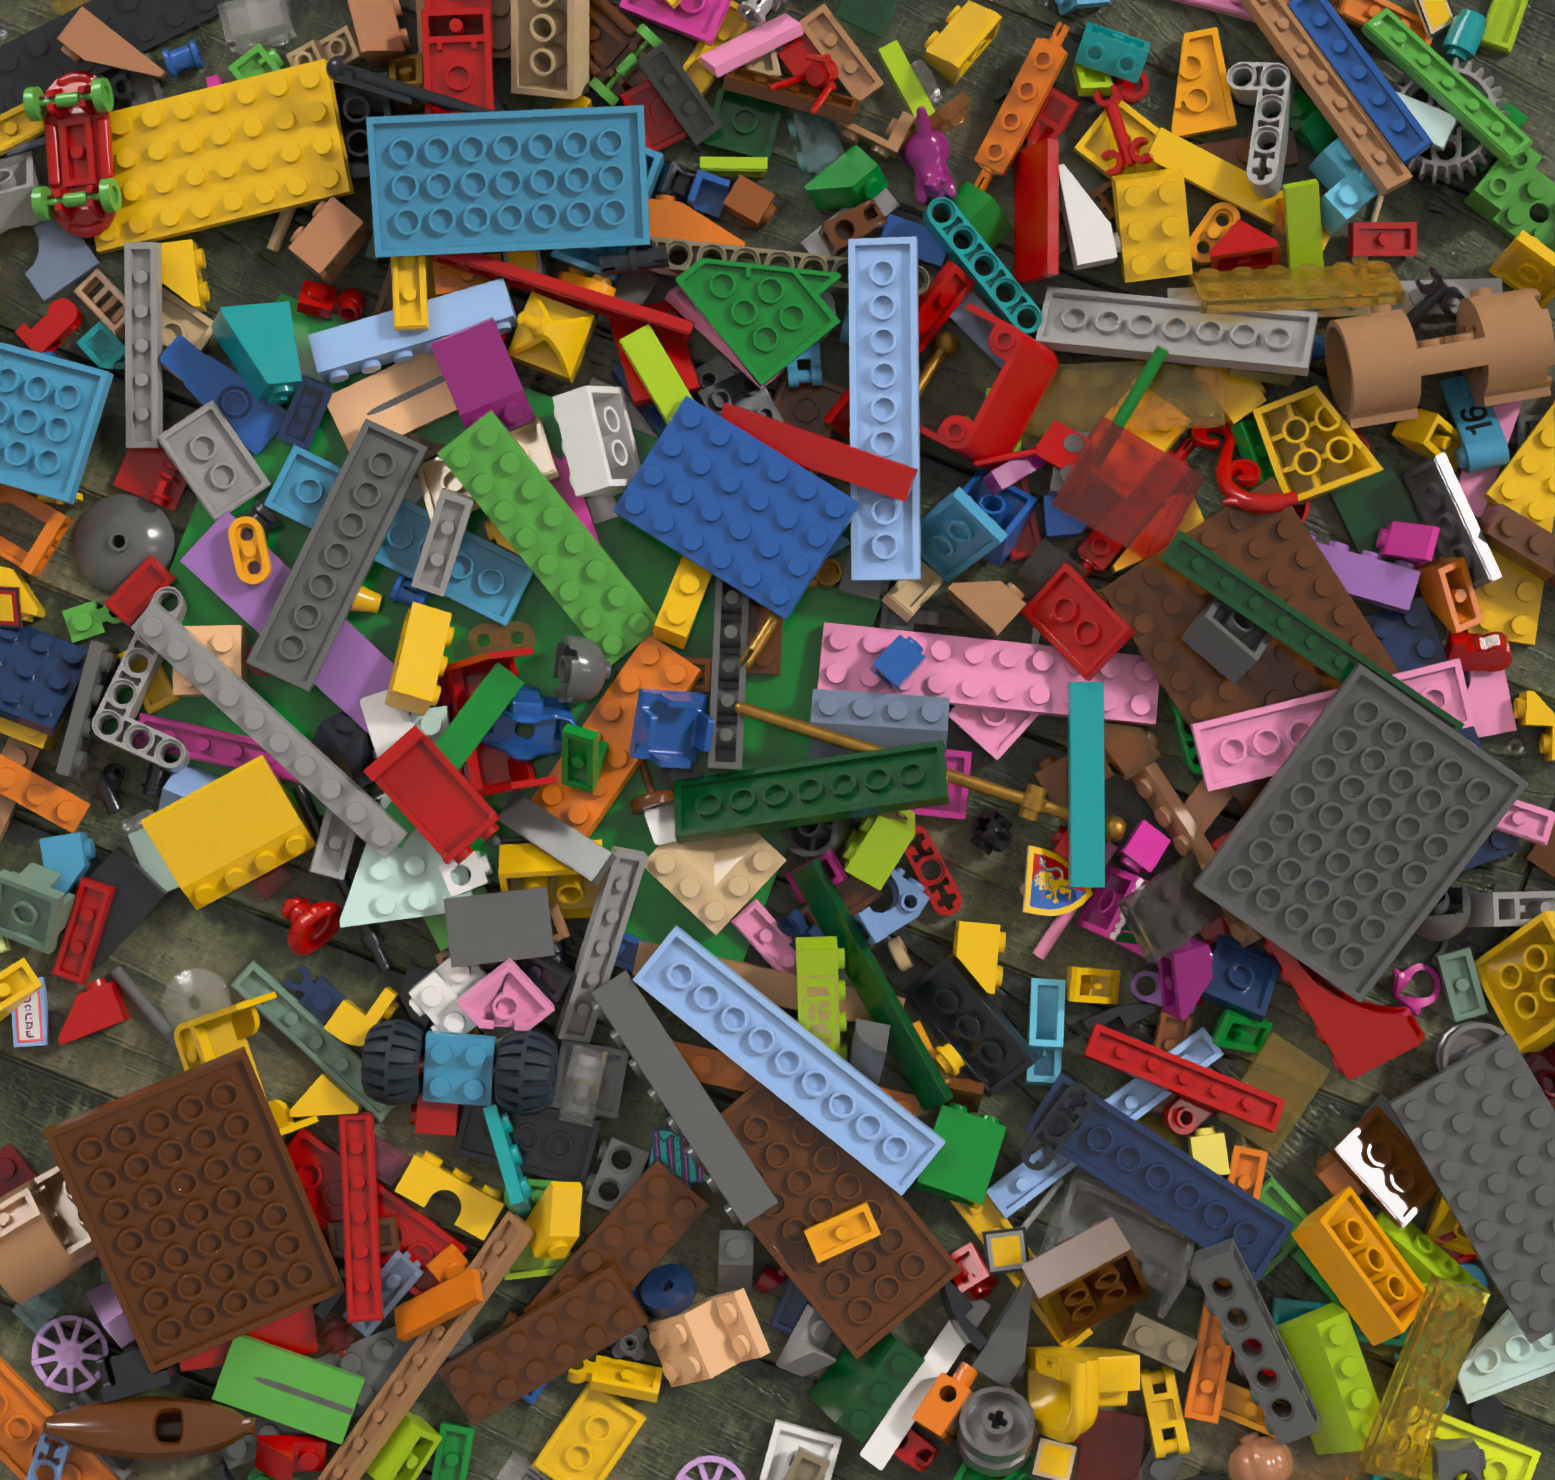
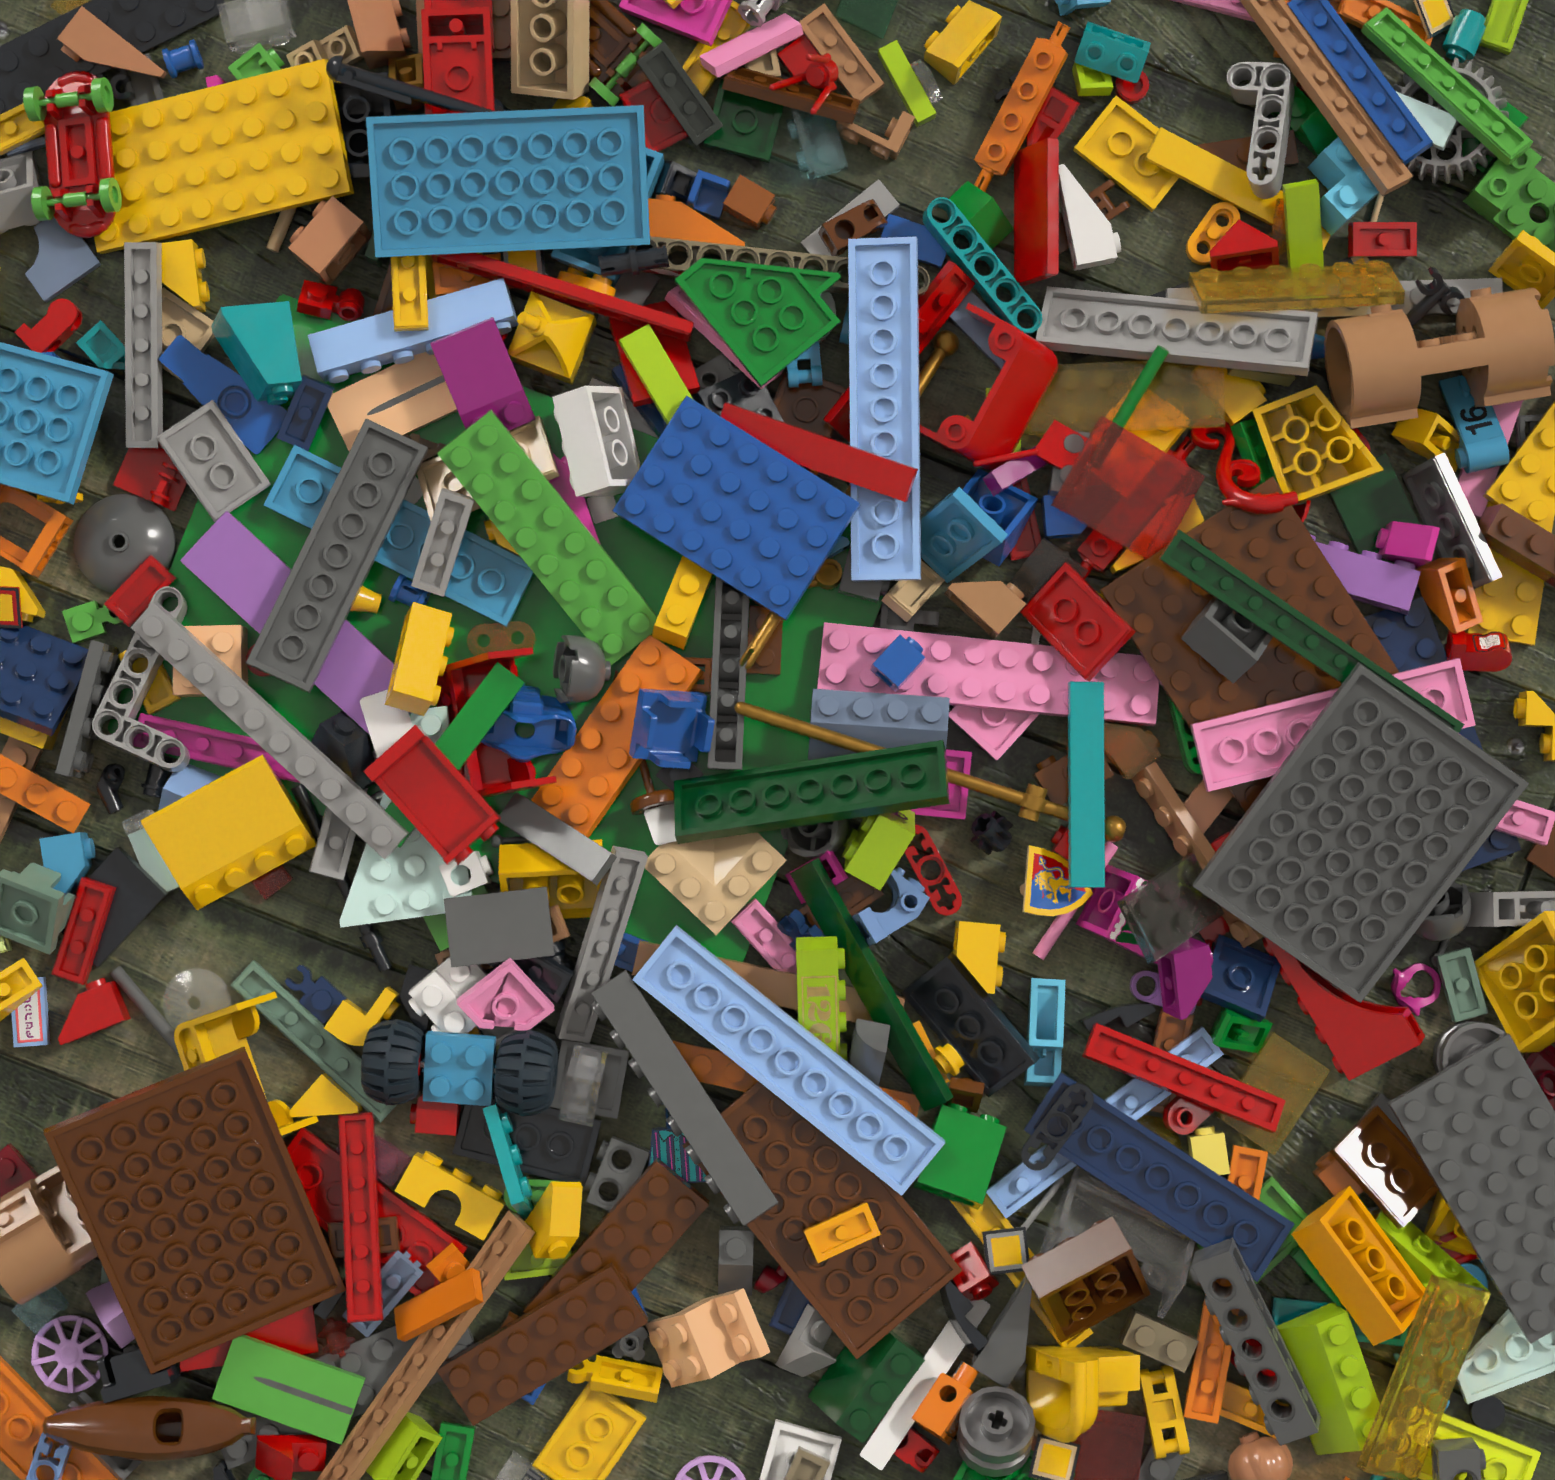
medium nougat slope [74,268,125,342] -> none
light orange plate [228,516,272,585] -> none
black wheel [242,500,283,541] -> none
red hair [281,897,342,956] -> none
green slope [561,723,609,794] -> none
dark blue piece [641,1263,697,1317] -> none
lime tile [700,157,768,178] -> none
green slope [804,144,889,210] -> none
tan tile [887,936,914,972] -> none
magenta animal [901,106,957,206] -> none
clear orange plate [909,90,972,137] -> none
yellow slope [1065,966,1121,1004] -> none
red bar [1094,83,1154,177] -> none
yellow brick [1111,168,1193,283] -> none
dark pink slope [1116,820,1171,874] -> none
light orange wing [1171,27,1237,138] -> none
bright pink tile [1467,669,1517,738] -> none

